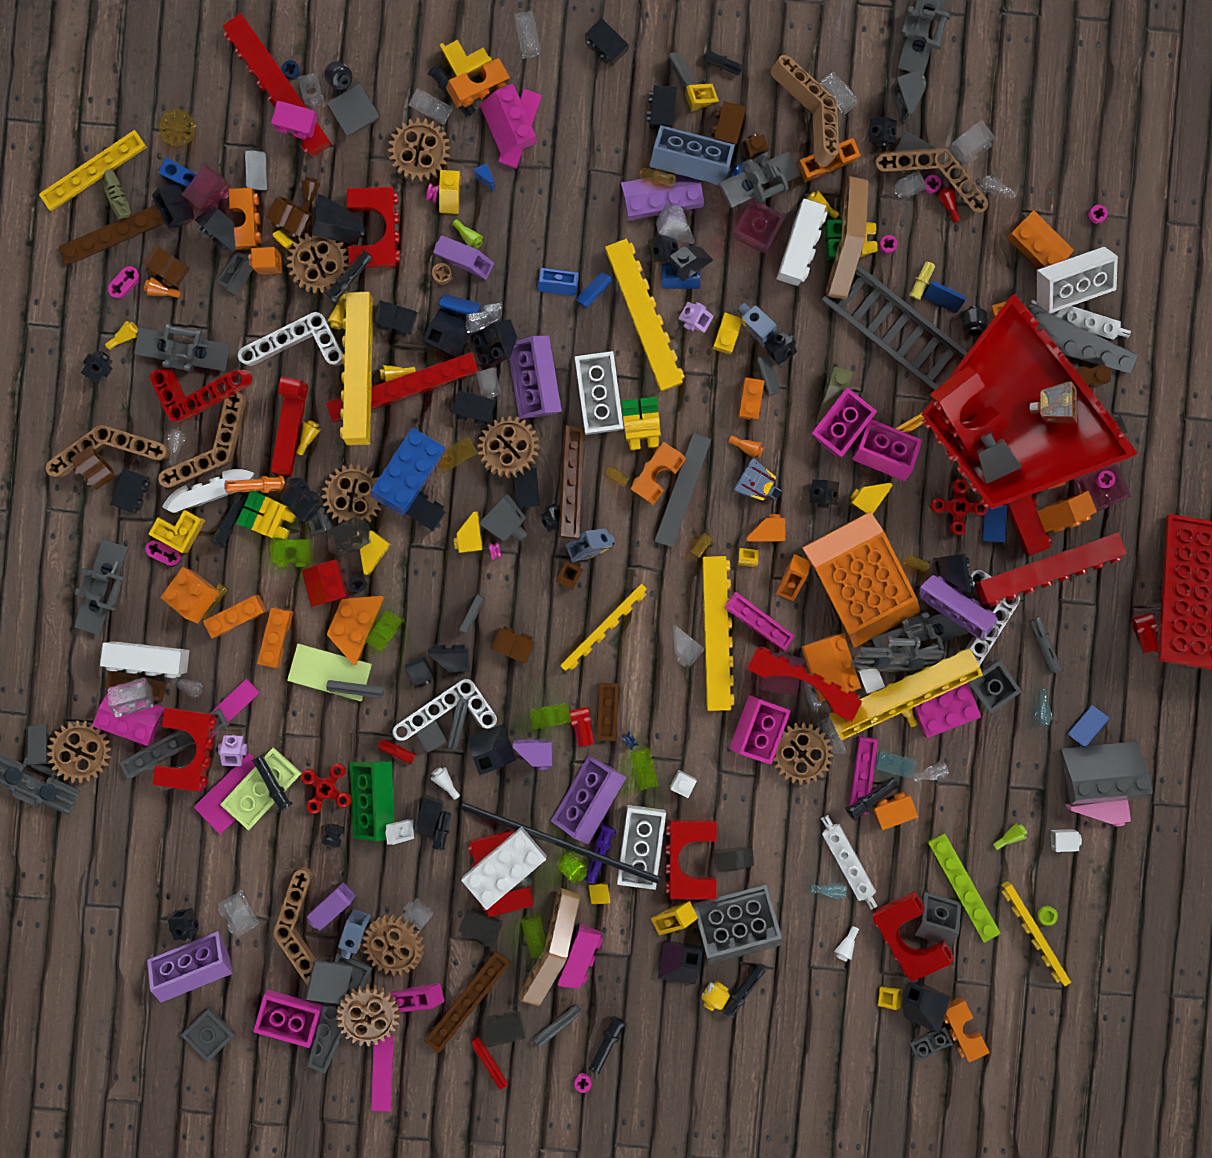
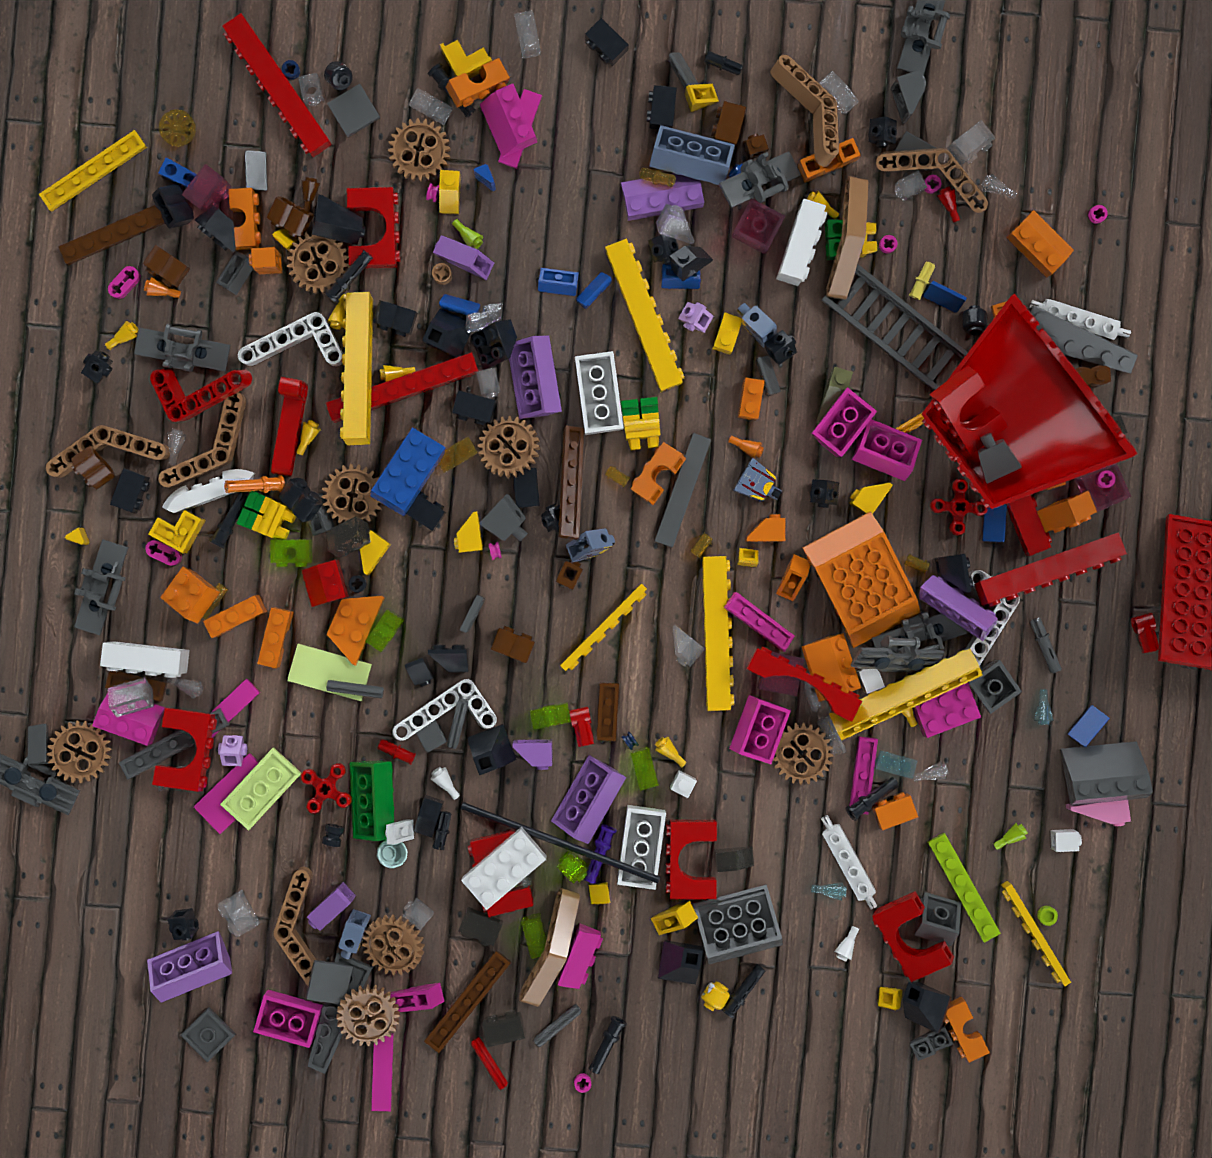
olive hinge [101,169,131,219] -> none
black pin [252,754,293,812] -> none
dark pink brick [271,100,318,139] -> none
torso [1030,382,1077,424] -> none
white brick [1037,247,1118,314] -> none
none -> yellow slope [65,527,89,545]
none -> light aqua hair [377,840,408,868]
none -> yellow cone [655,737,686,768]

